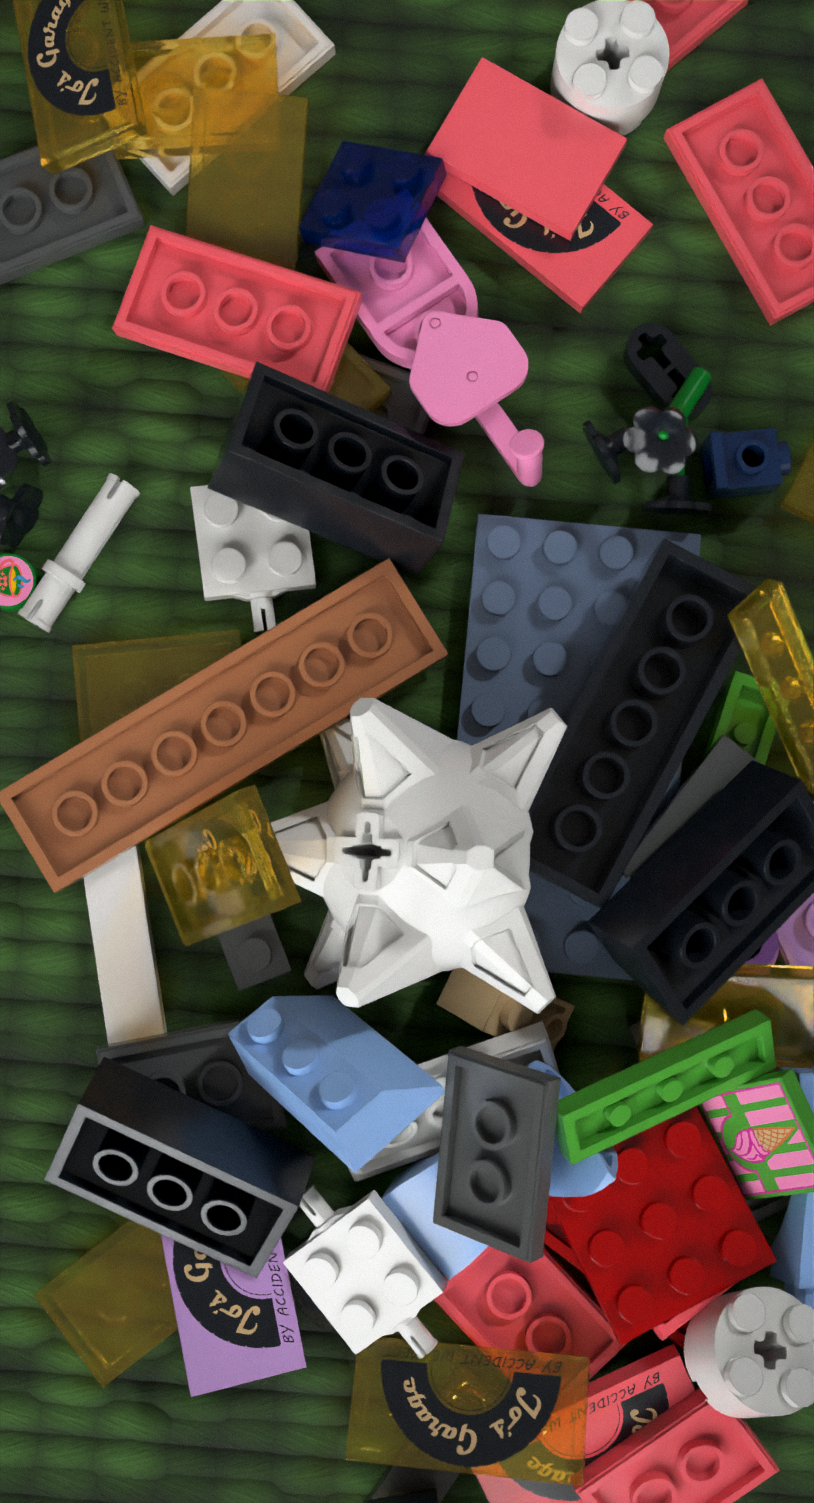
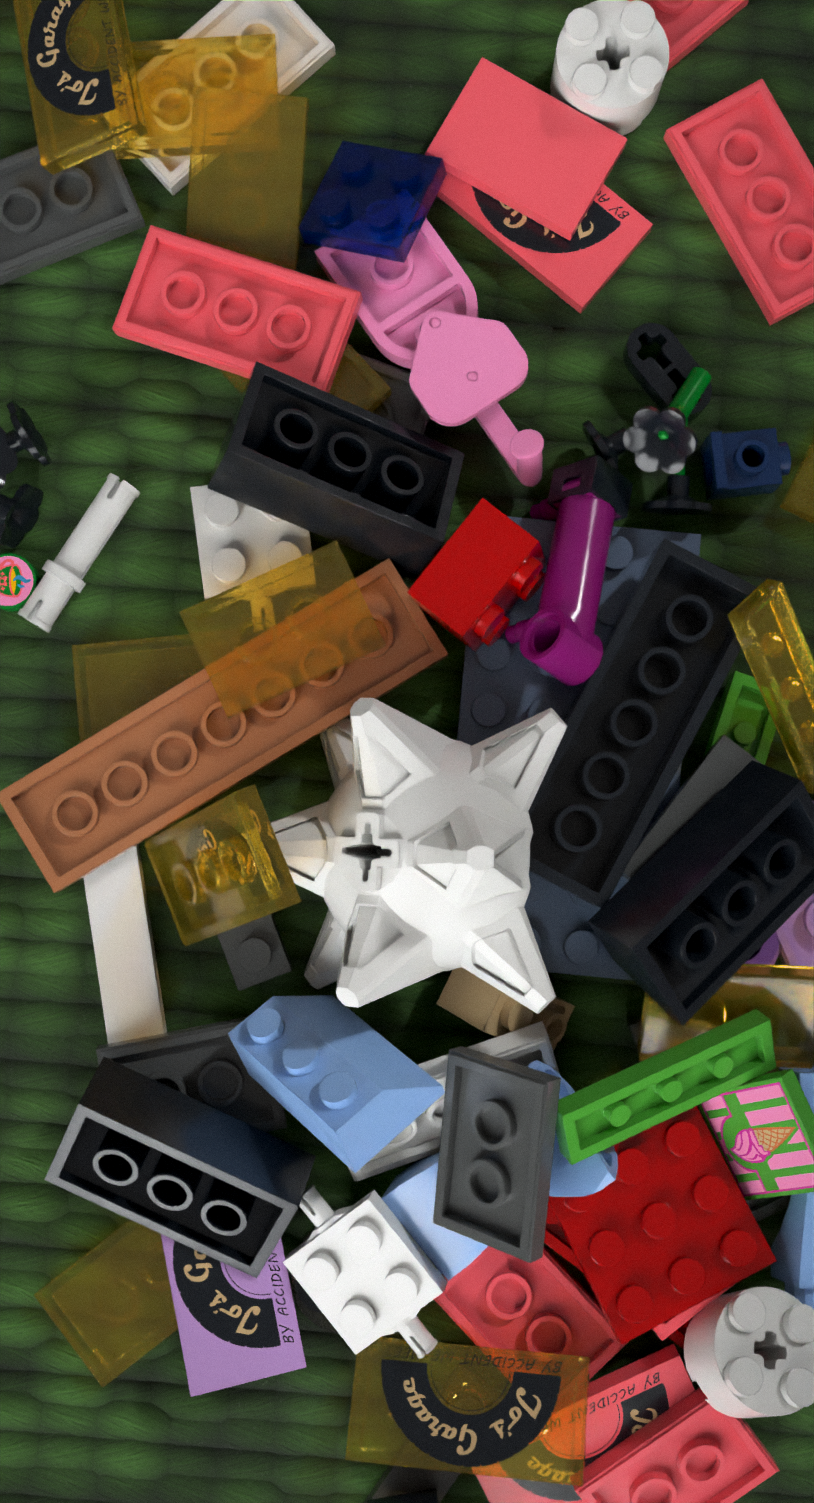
none -> clear yellow tile [179,541,385,718]
none -> red brick [407,498,547,653]
none -> magenta piece [505,455,633,686]

